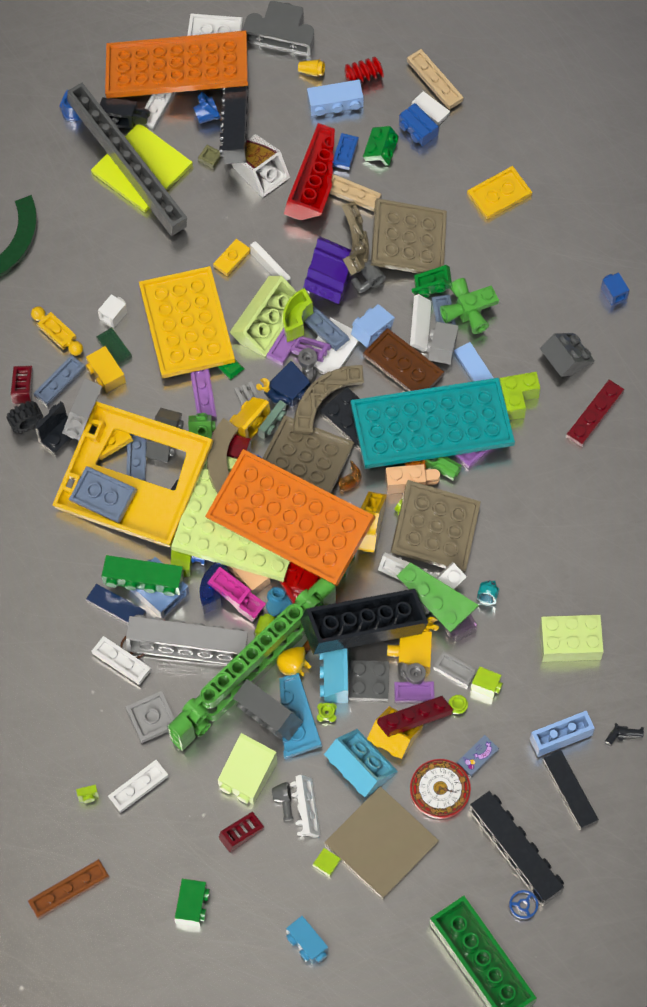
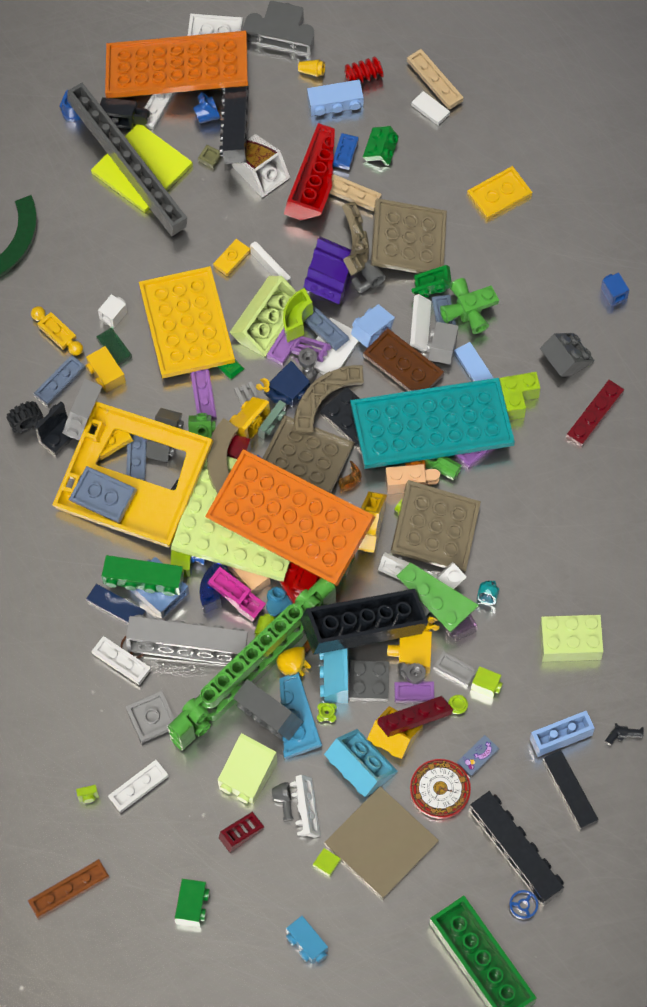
dark red slope [11,366,33,404] -> none
blue brick [399,103,439,146] -> none

